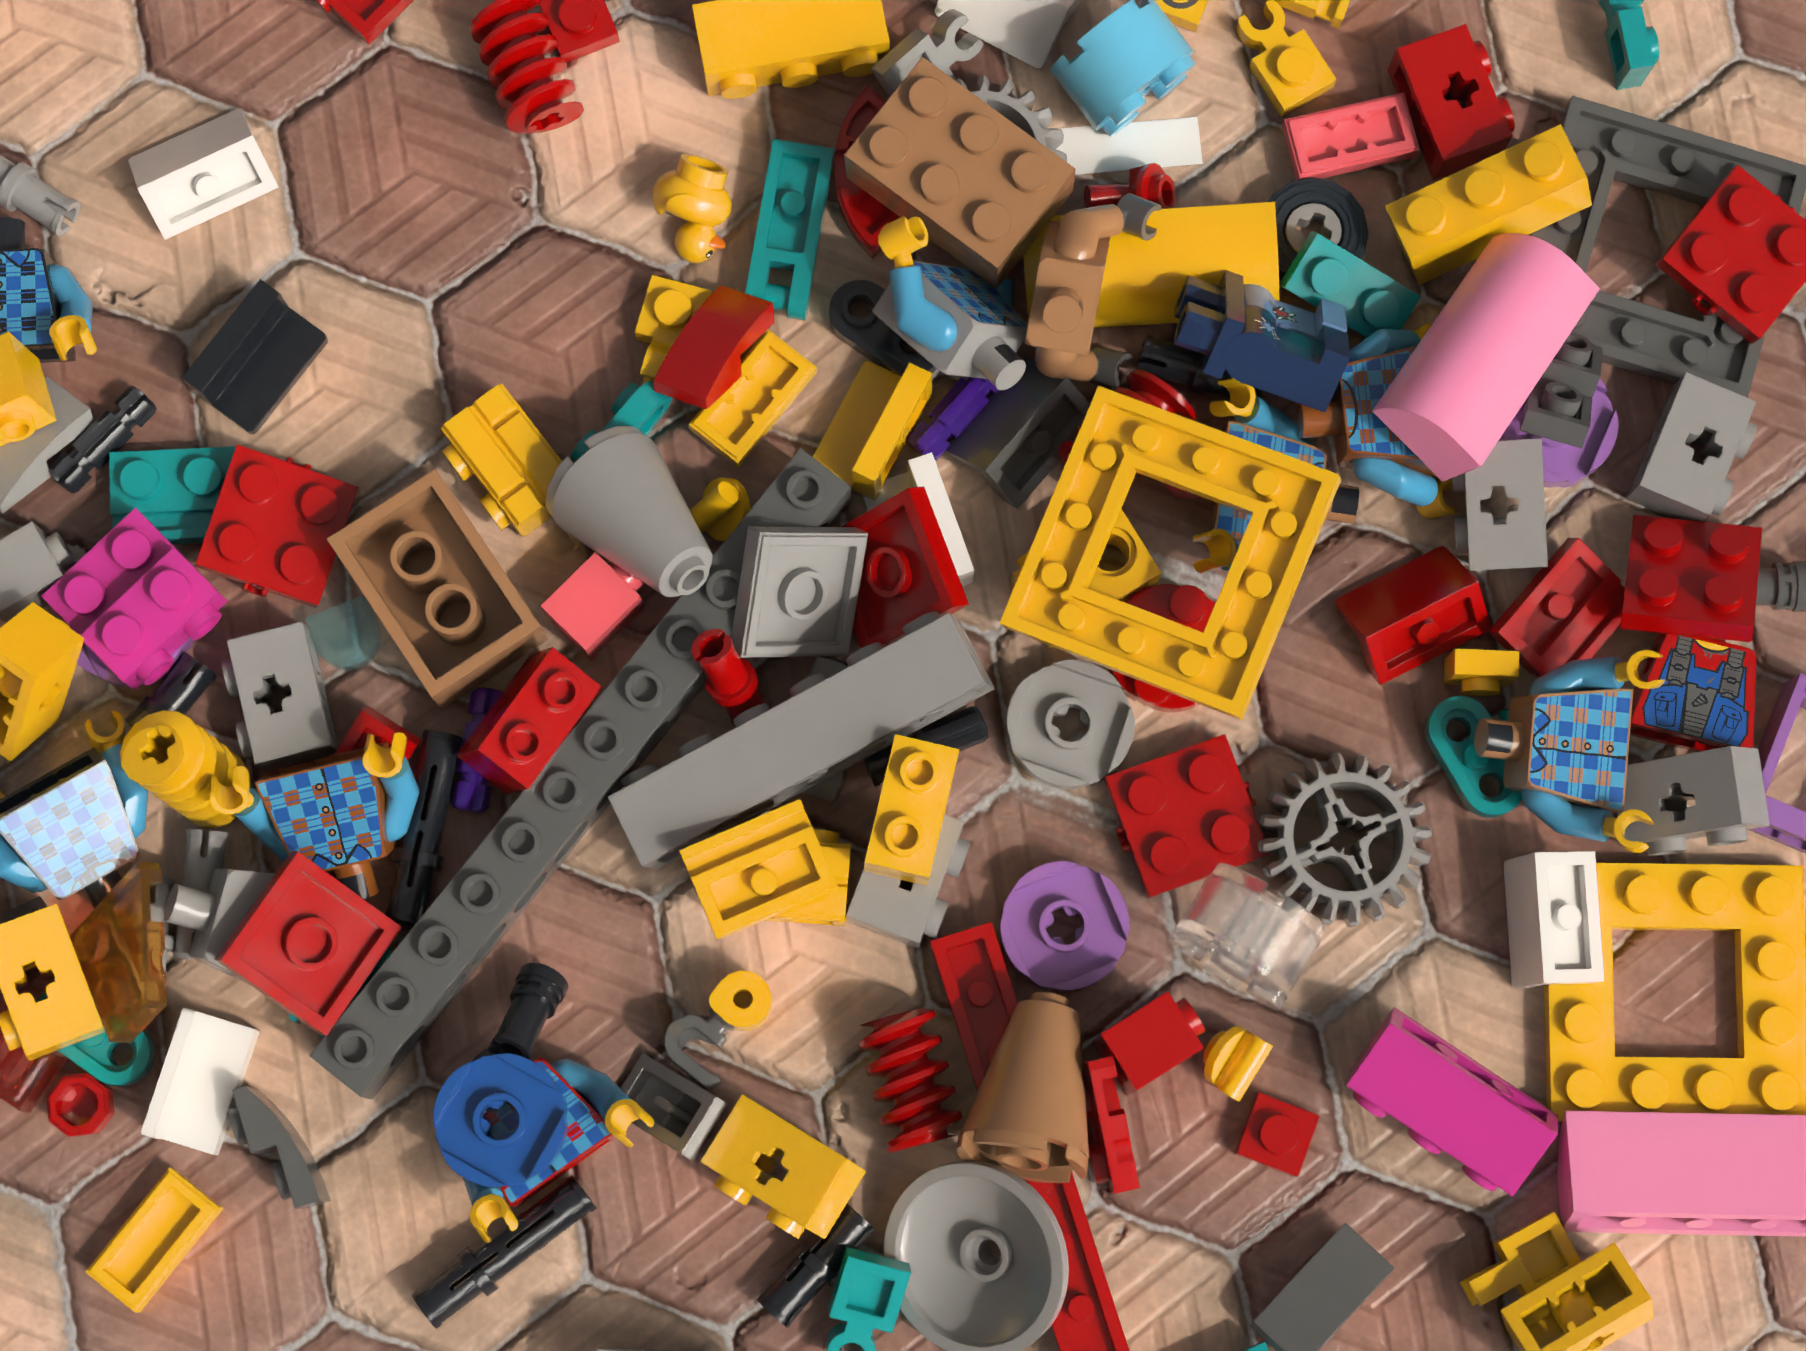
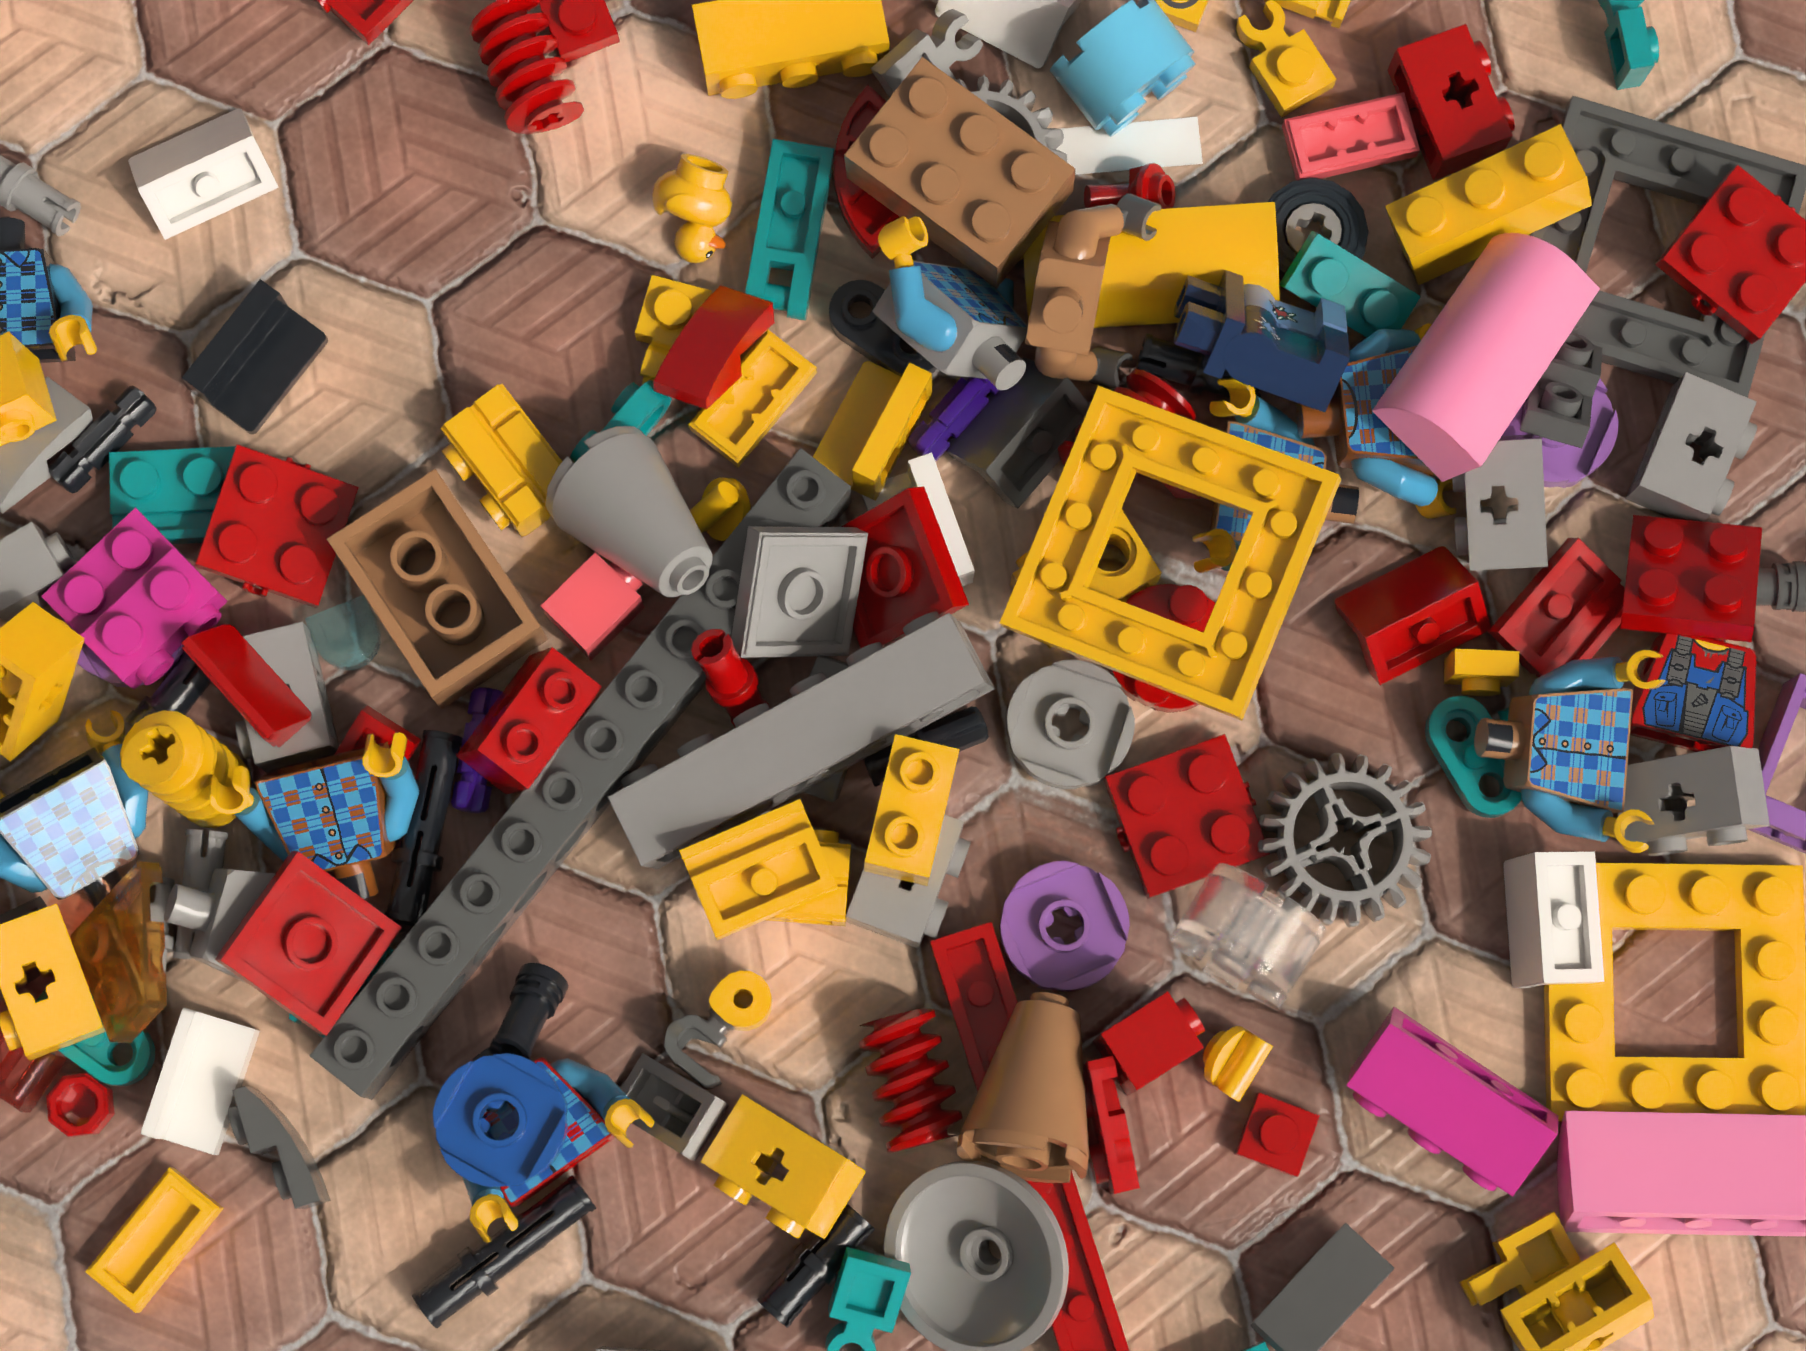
none -> red slope [181,624,312,748]

